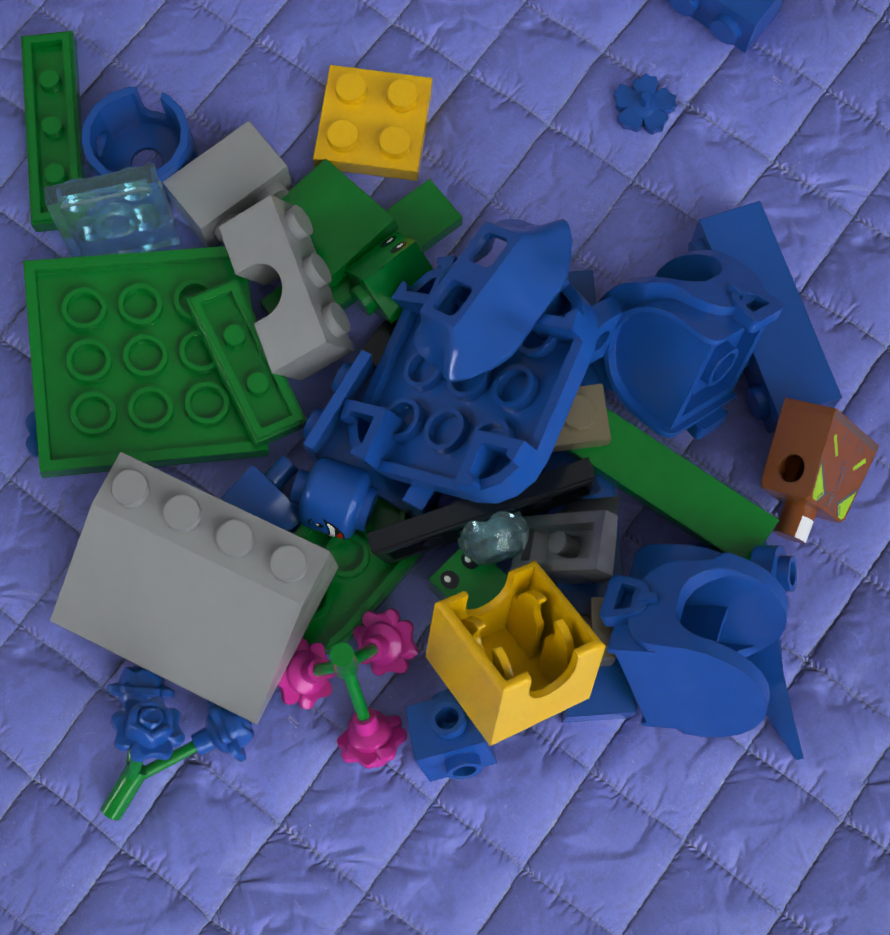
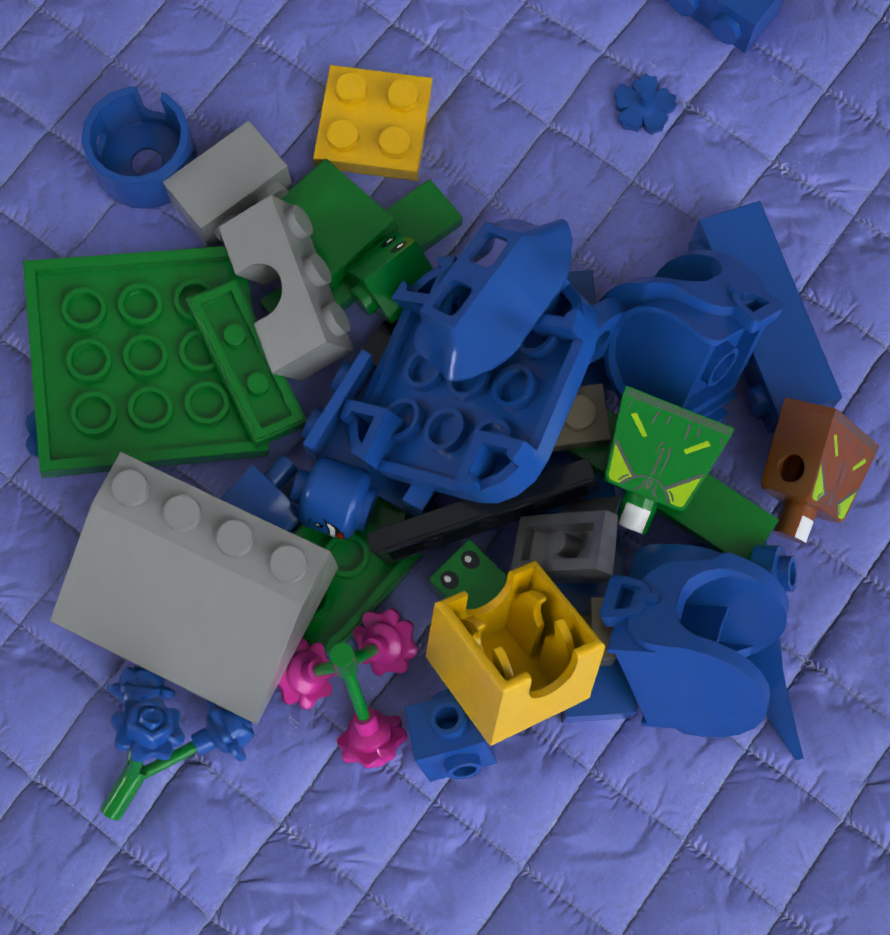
green tile [21,31,89,232] -> none
clear light blue plate [44,163,180,257] -> none
clear light blue plate [458,510,530,565] -> none
none -> green torso [604,385,734,535]

